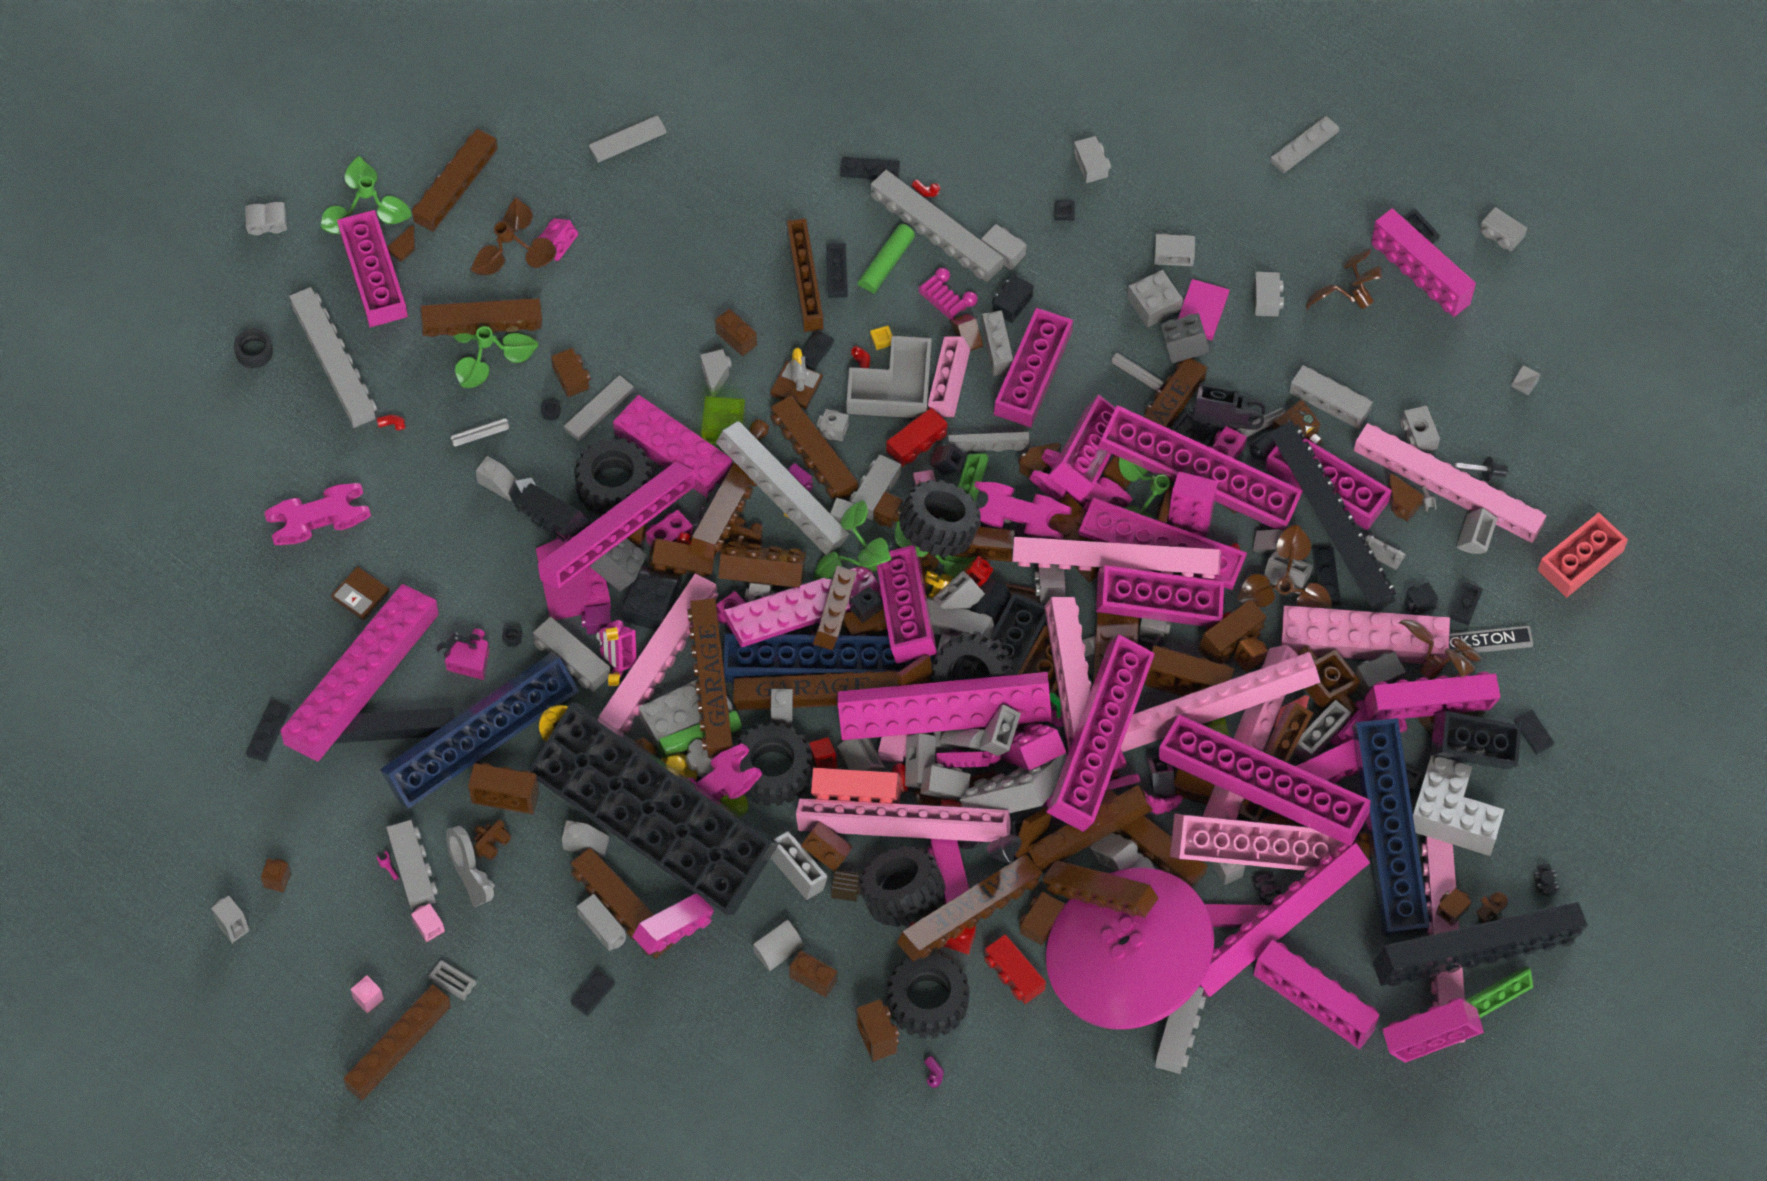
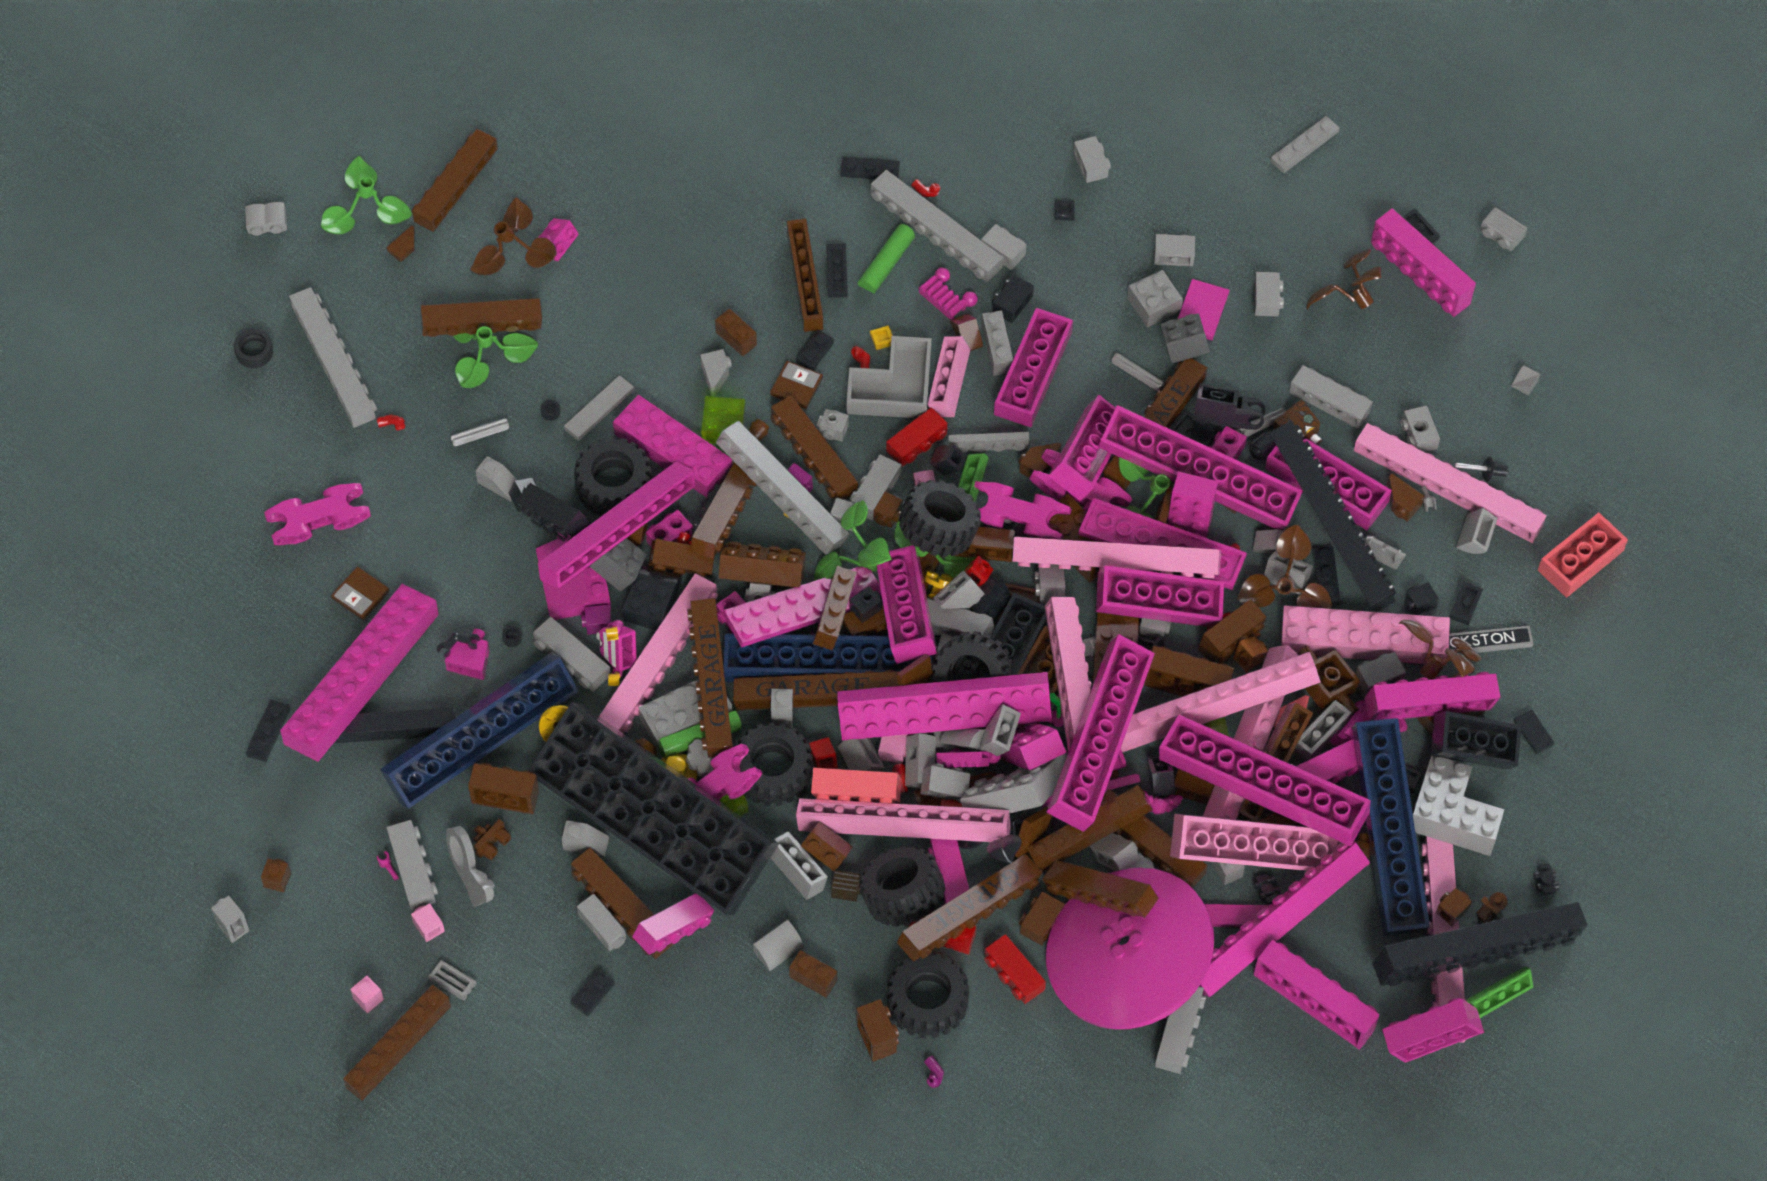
dark pink brick [337,210,408,327] -> none
reddish brown brick [551,348,591,398] -> none
light grey tile [589,115,666,163] -> none
reddish brown hips [729,517,763,546] -> none
light grey piece [790,348,807,391] -> none

